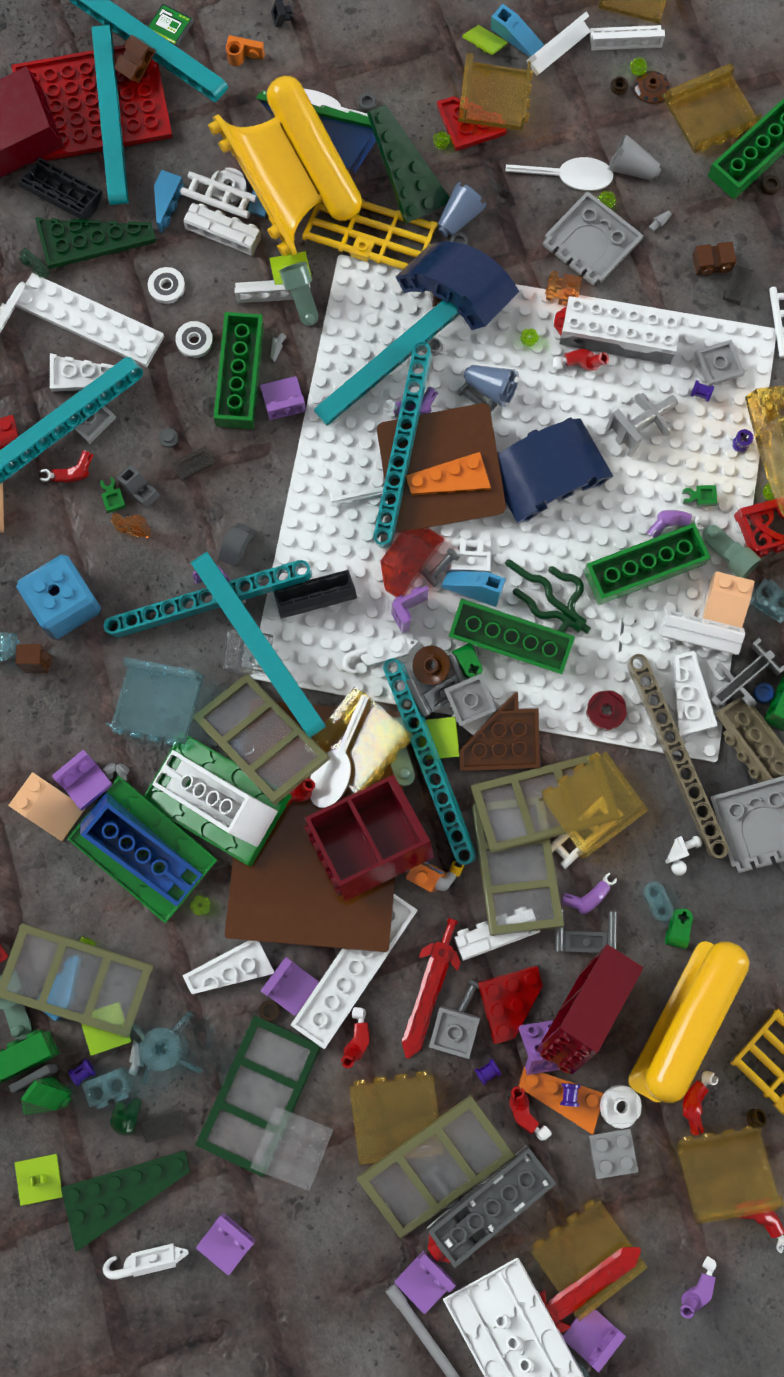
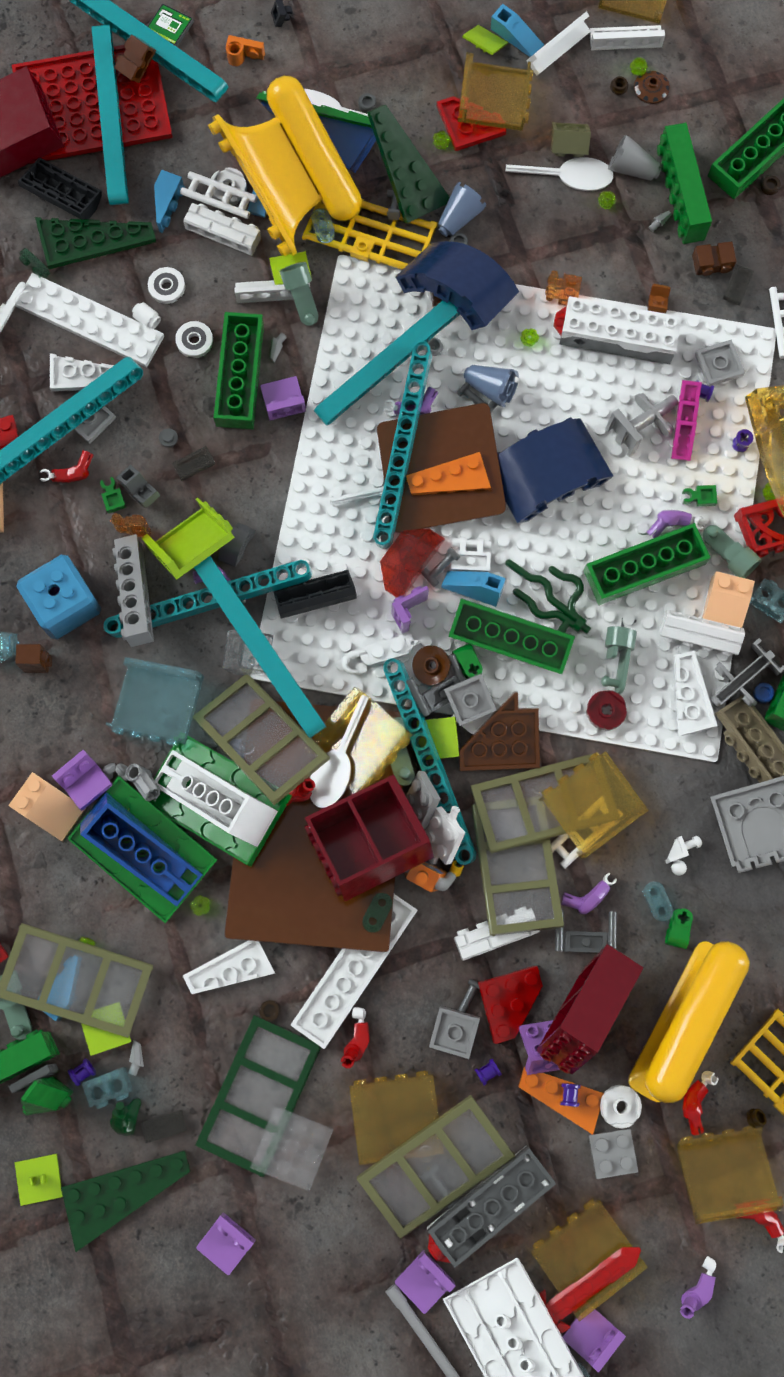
white plate [103,1243,189,1279] -> none
clear light blue brick [132,1011,203,1086] -> none
medium lavender bracket [261,957,319,1016] -> none
red sword [402,918,461,1059] -> none
red arm [509,1086,552,1140] -> none
light grey hinge [542,191,644,286] -> none
red arm [552,349,609,371] -> none
dark tan beam [627,654,729,859] -> none
clear yellow panel [664,63,762,153] -> none
none -> light grey brick [112,534,154,647]
none -> light grey piece [125,763,161,802]
none -> white brick [132,302,161,329]
none -> lime panel [141,498,235,580]
none -> clear light blue plate [311,209,335,243]
none -> clear green plate [362,893,392,933]
none -> dark grey piece [387,190,400,220]
none -> light grey plate [406,771,441,829]
none -> white plate [425,806,466,865]
none -> olive slope [551,122,591,157]
none -> sand green piece [601,626,637,694]
none -> dark orange bracket [647,284,671,314]
none -> green brick [657,122,712,244]
none -> dark pink slope [671,380,702,461]

